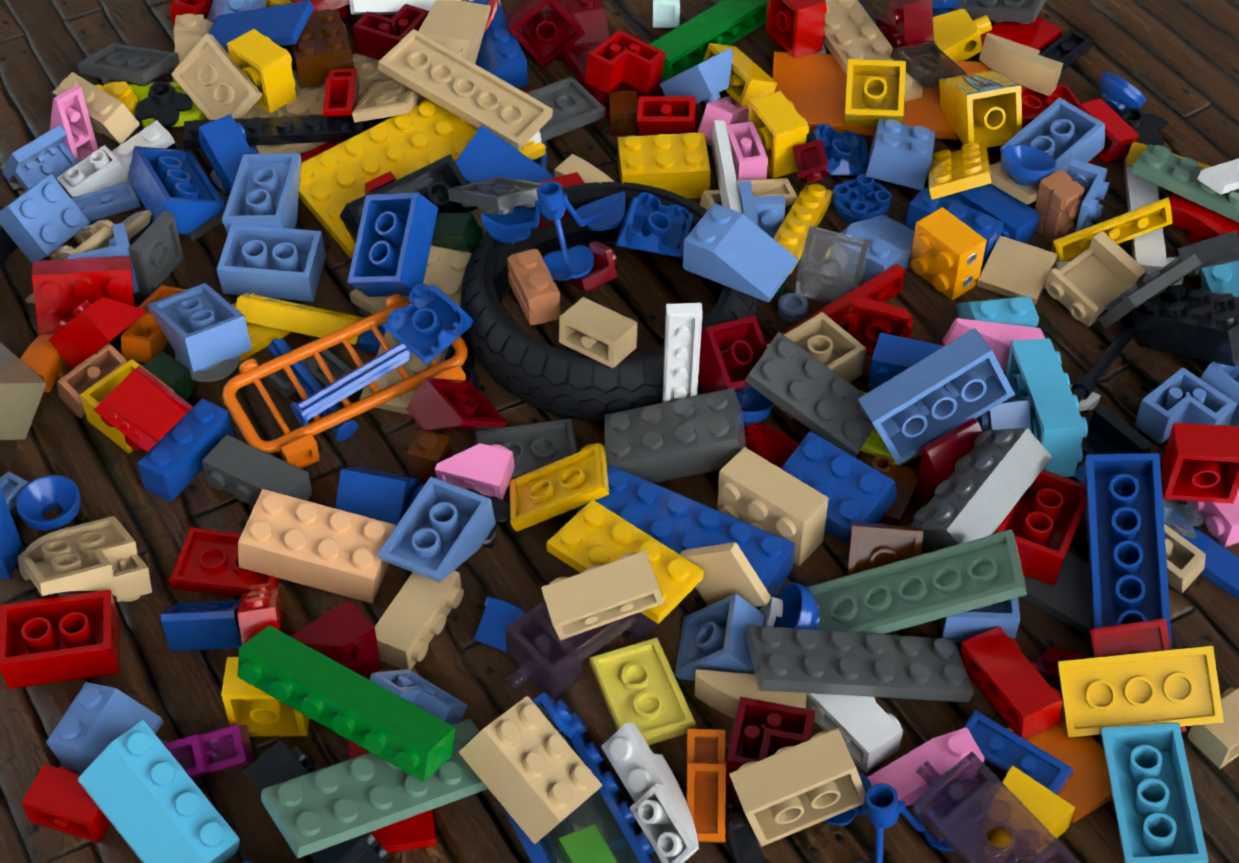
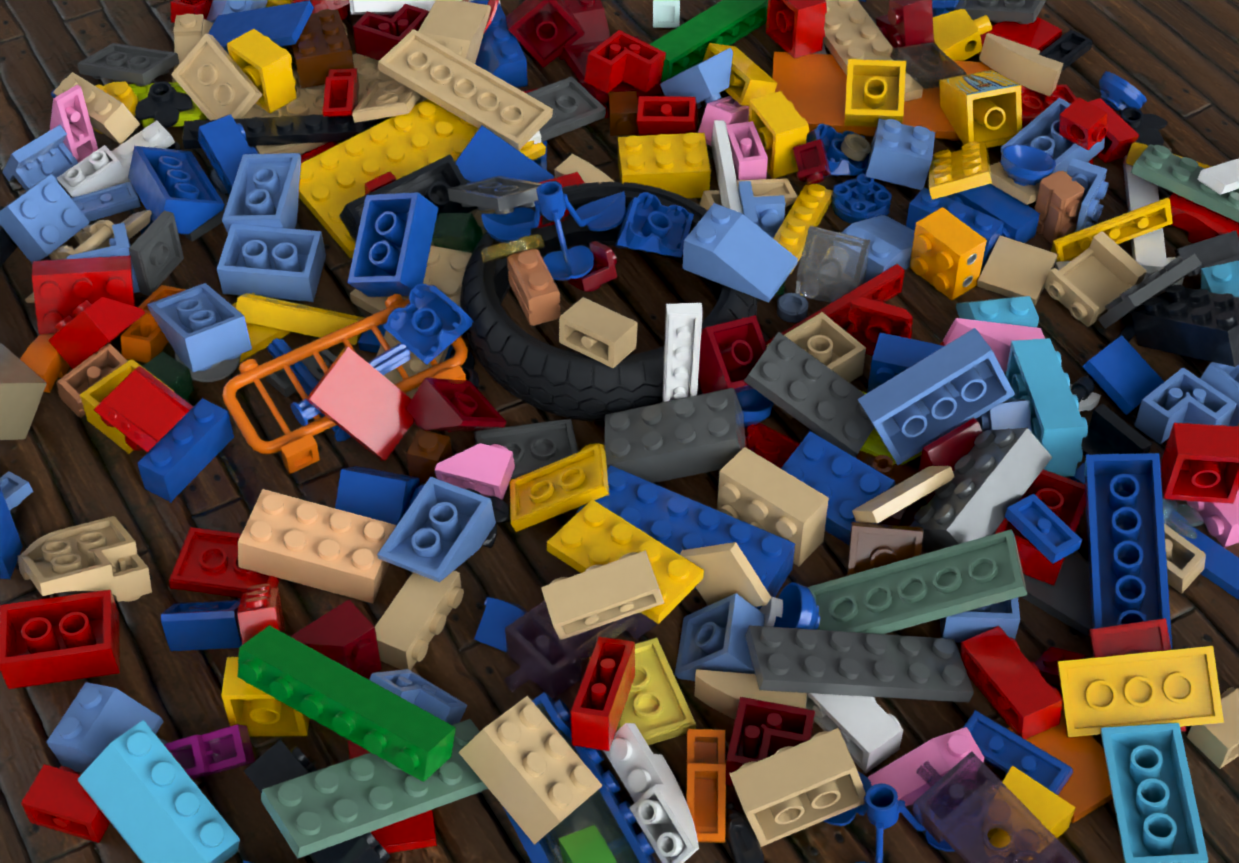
blue piece [16,475,81,530] -> none
dark grey brick [202,434,312,505] -> none
none -> tile [306,347,415,461]
none -> clear yellow tile [481,234,545,263]
none -> red brick [571,637,635,751]
none -> dark tan tile [841,134,871,161]
none -> tan tile [852,466,955,523]
none -> blue plate [1004,494,1082,564]
none -> red brick [1060,97,1108,150]
none -> blue tile [1082,335,1164,415]

